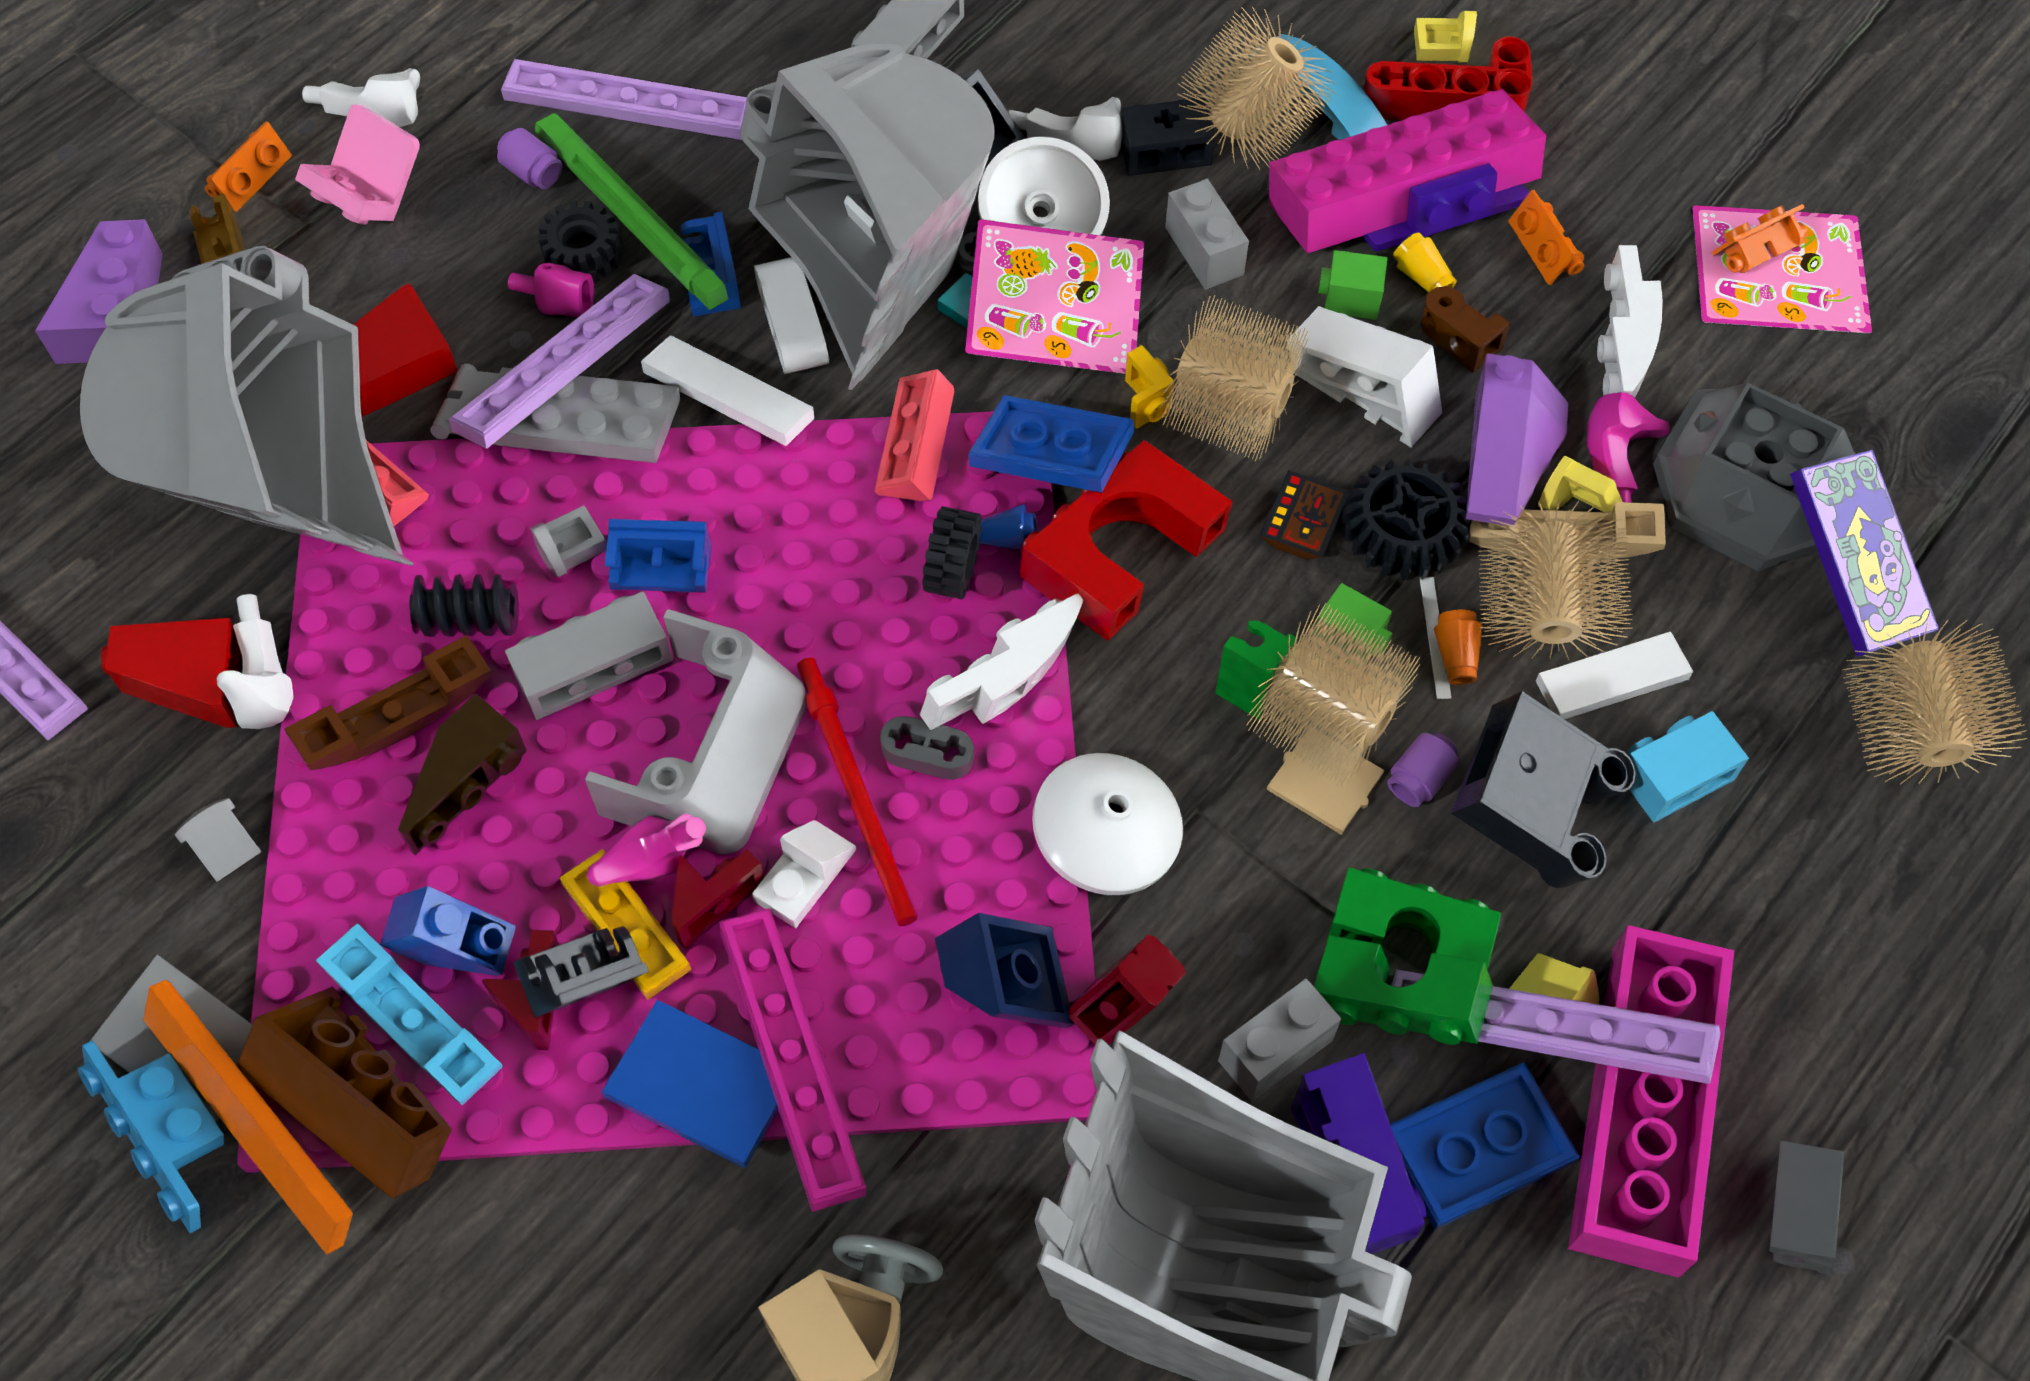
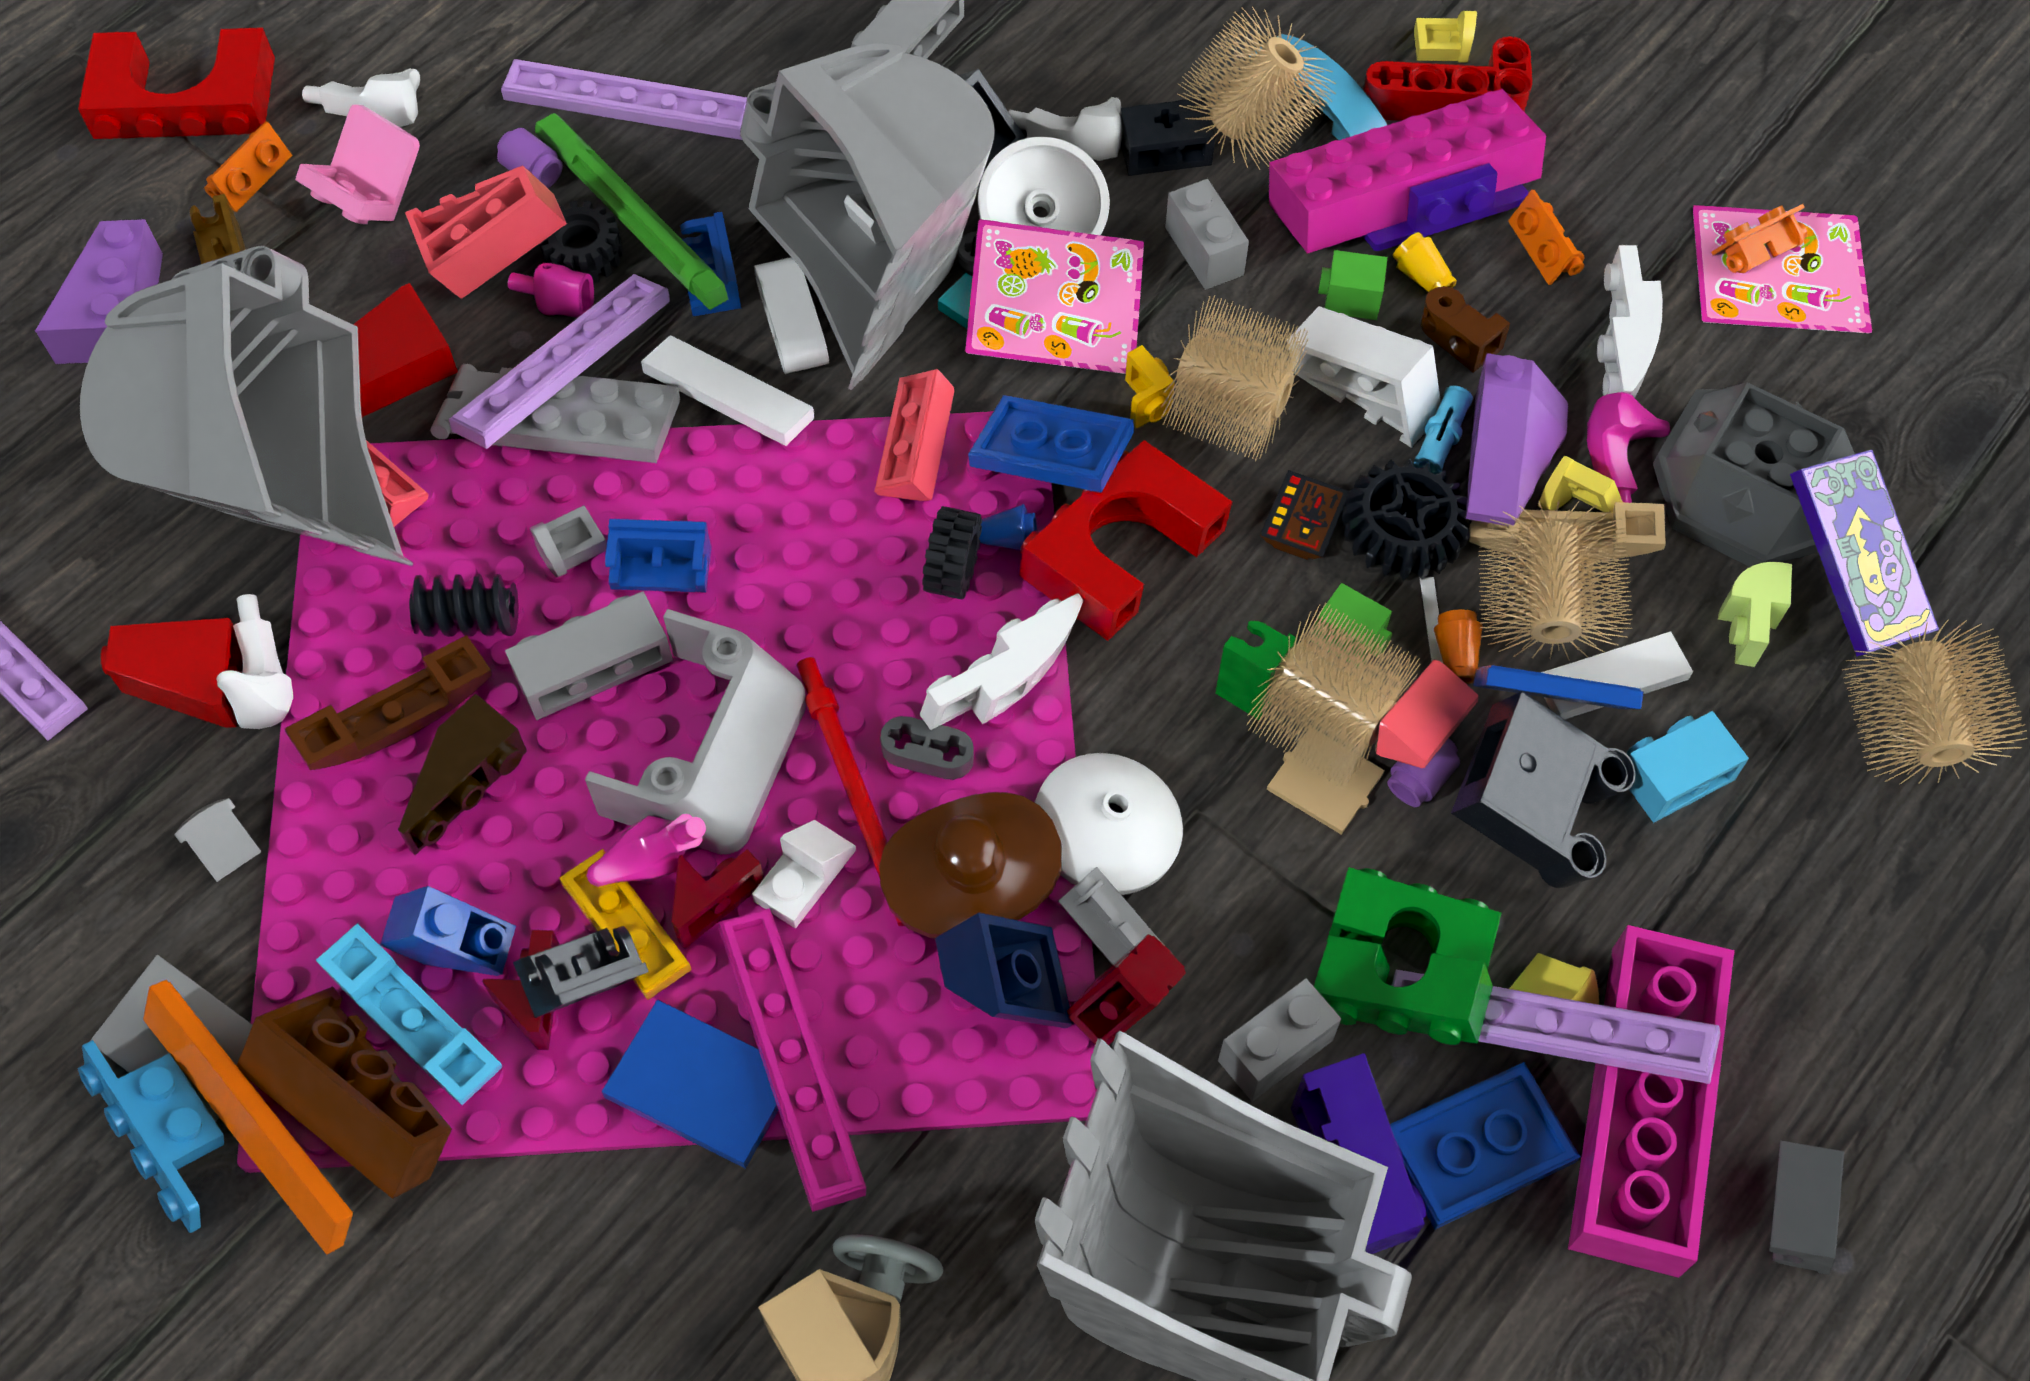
none -> red arch [78,28,275,139]
none -> coral wedge [405,165,567,299]
none -> reddish brown hat [879,792,1062,939]
none -> light grey hinge [1058,867,1165,965]
none -> coral slope [1376,659,1479,769]
none -> medium azure pin [1413,386,1473,475]
none -> blue tile [1473,665,1644,709]
none -> yellowish green brick [1718,562,1792,667]

